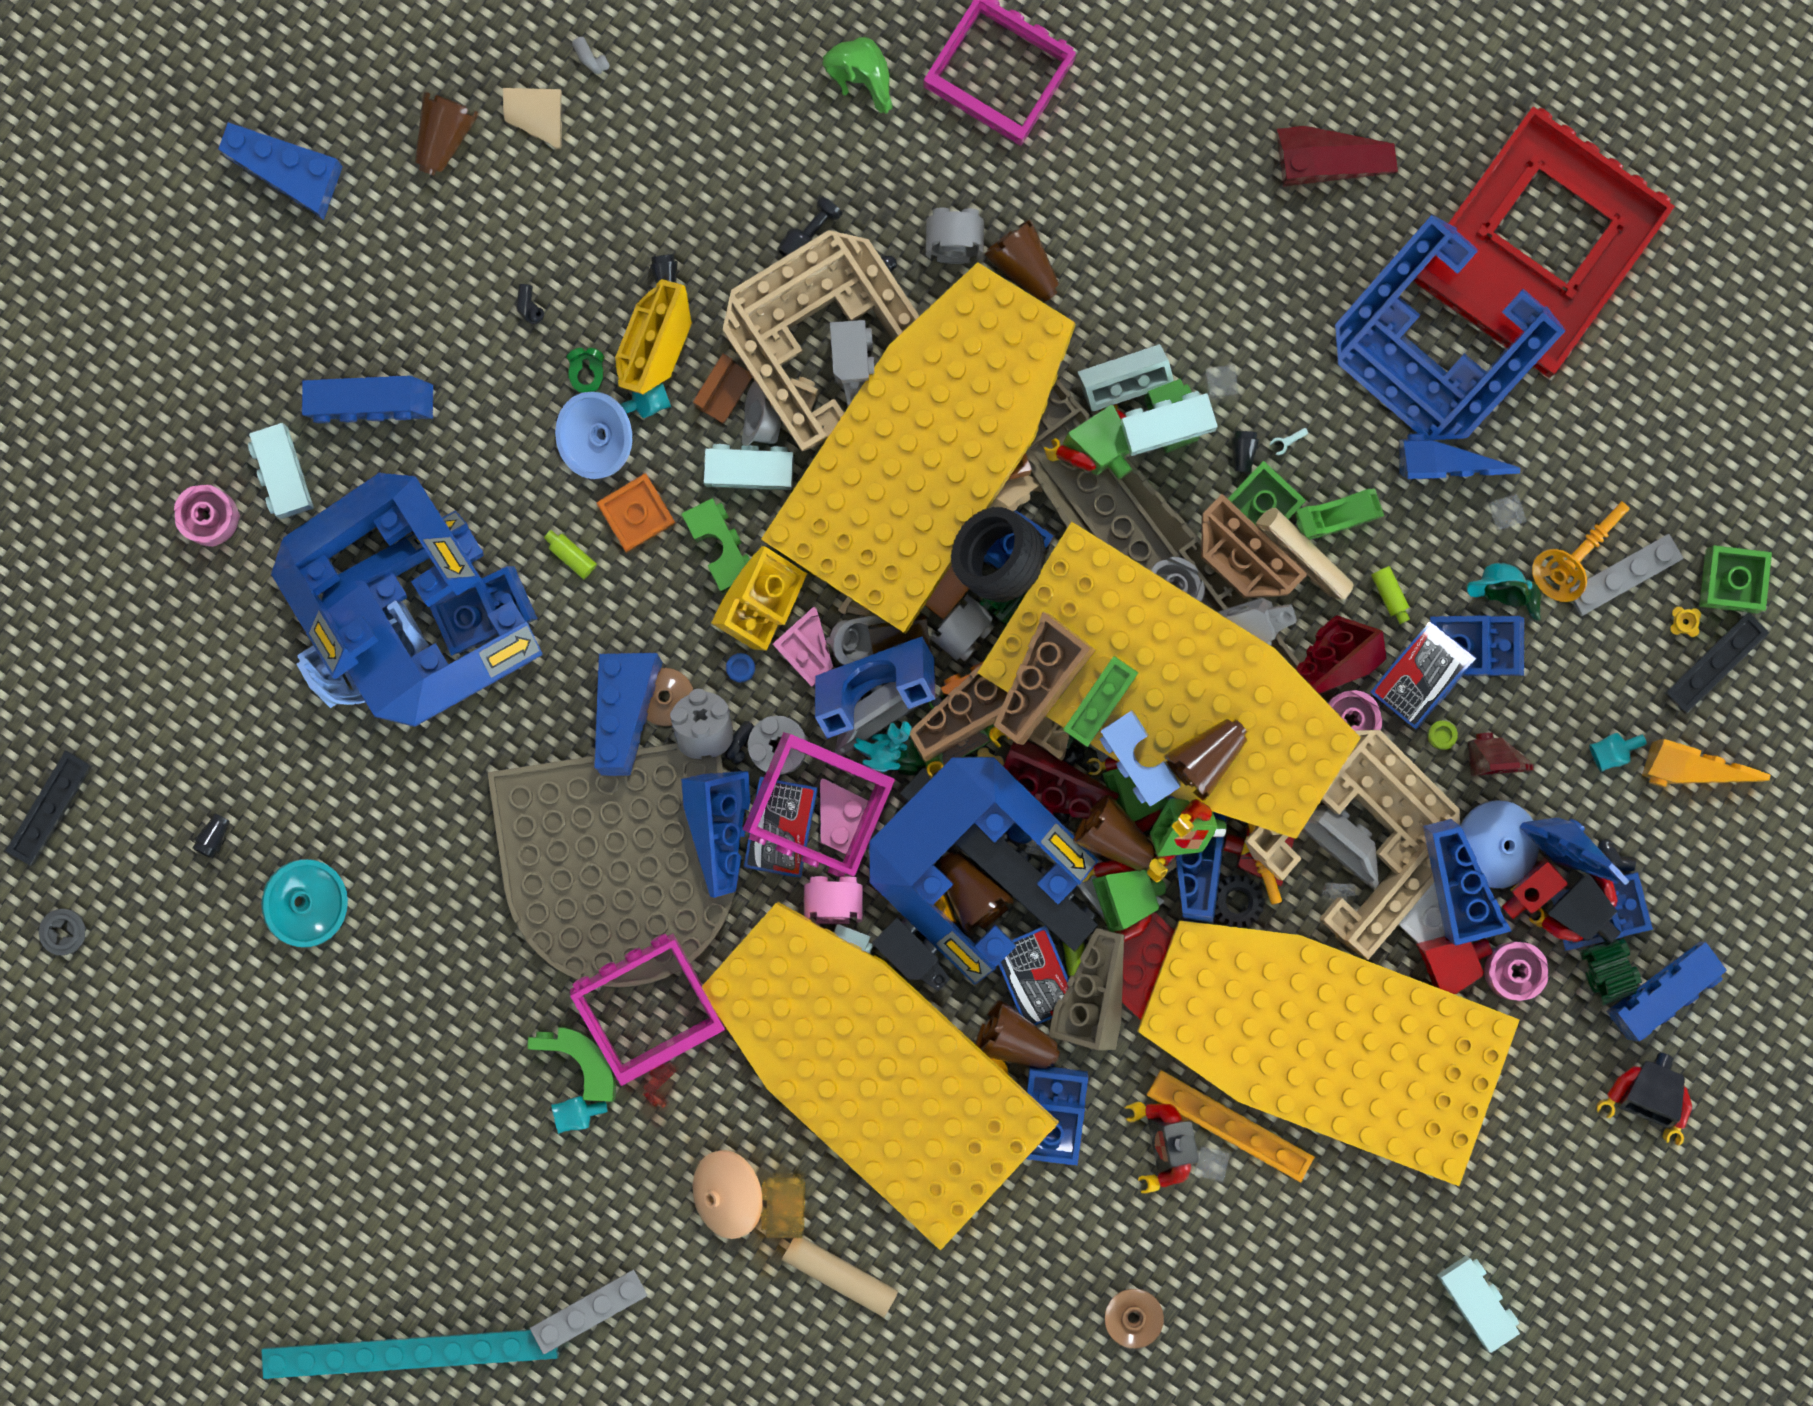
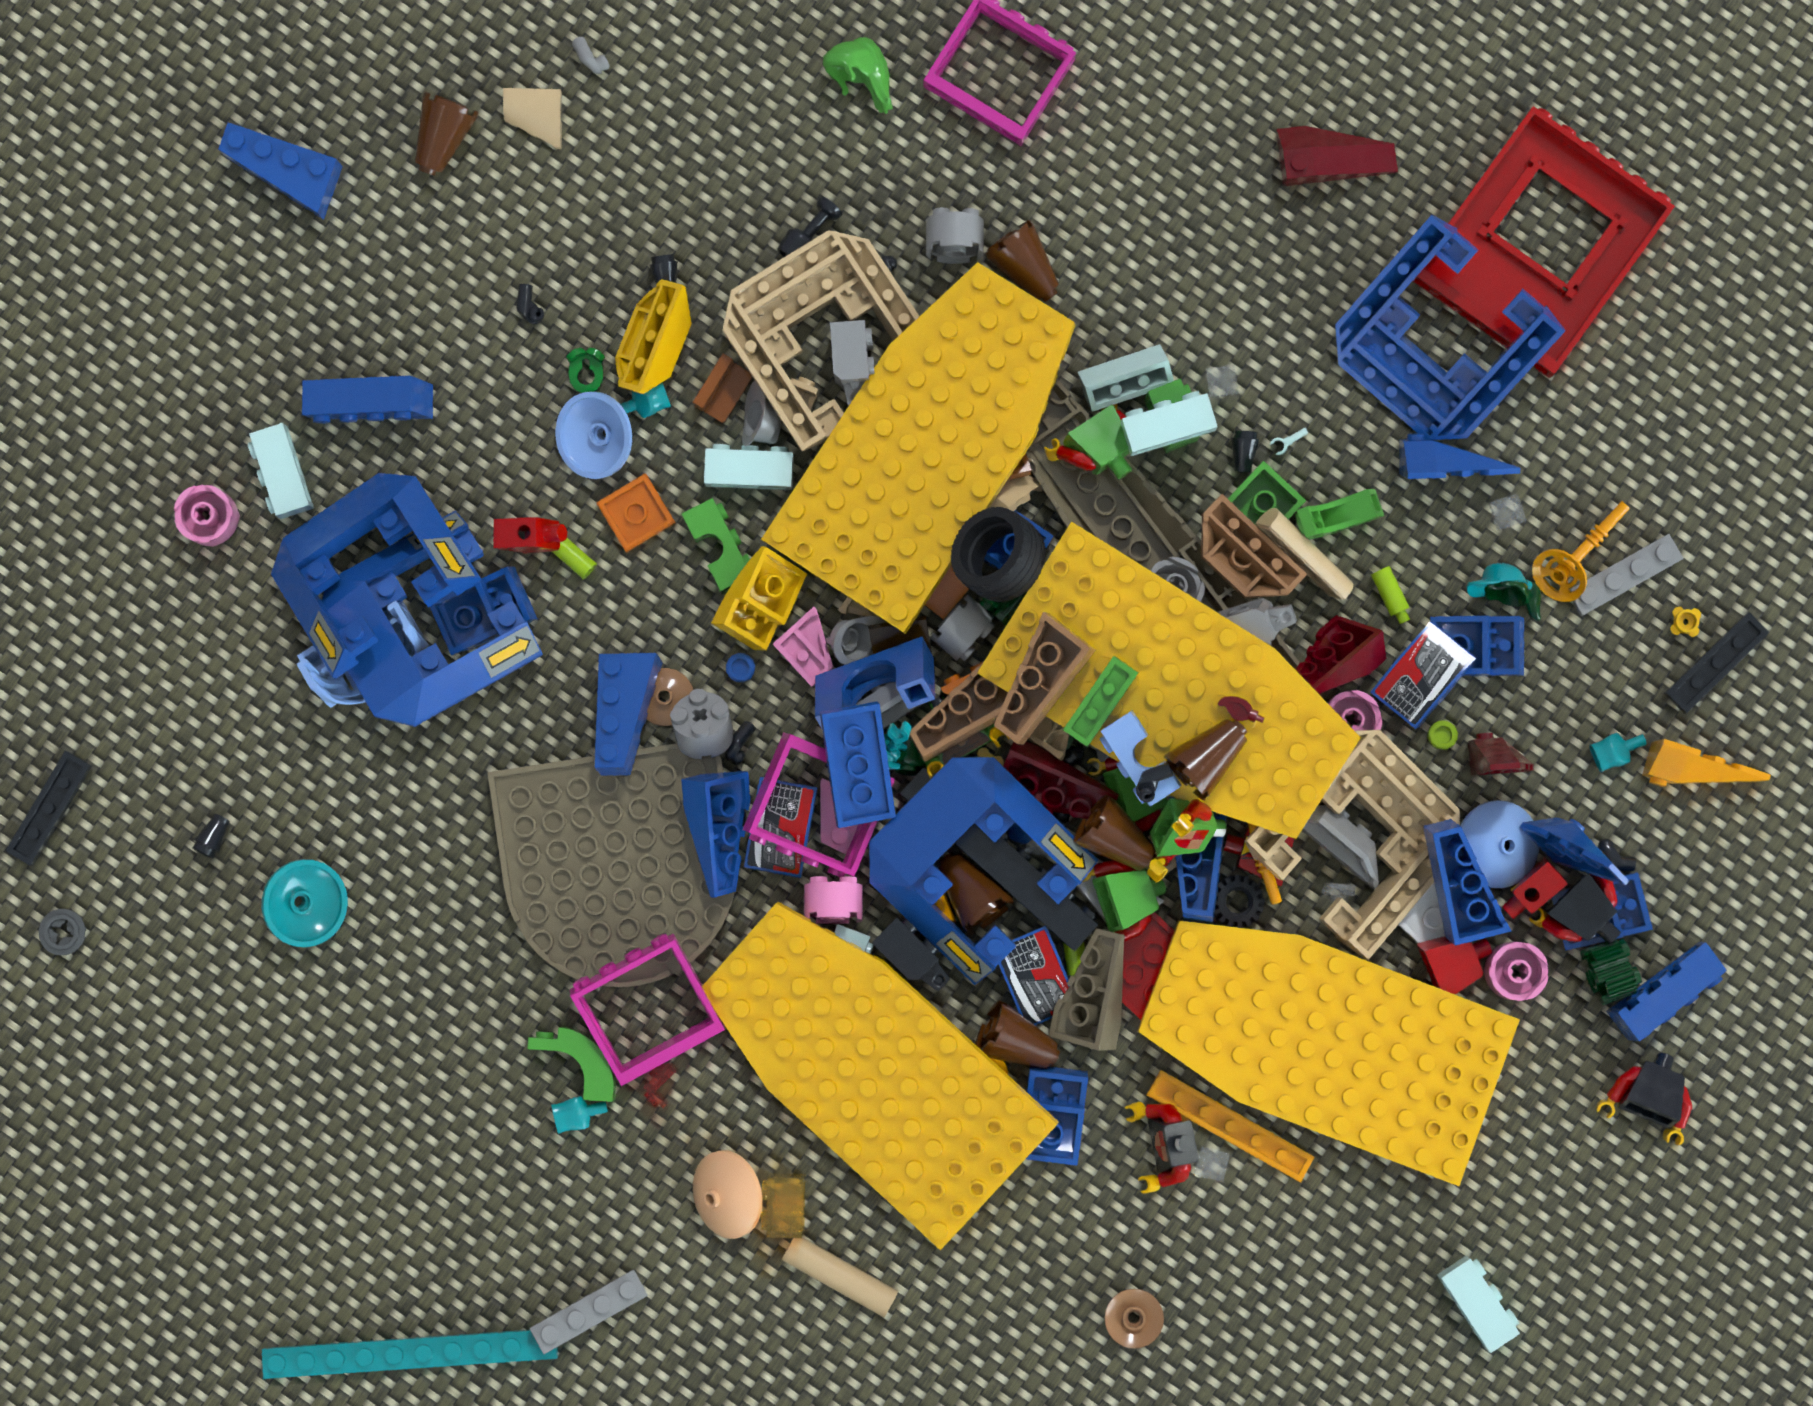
light grey brick [748,716,807,776] -> none
bright green brick [1699,545,1772,614] -> none
none -> red torso [493,517,567,554]
none -> blue plate [820,701,896,828]
none -> black arm [1136,762,1173,802]
none -> dark red piece [1218,696,1265,723]

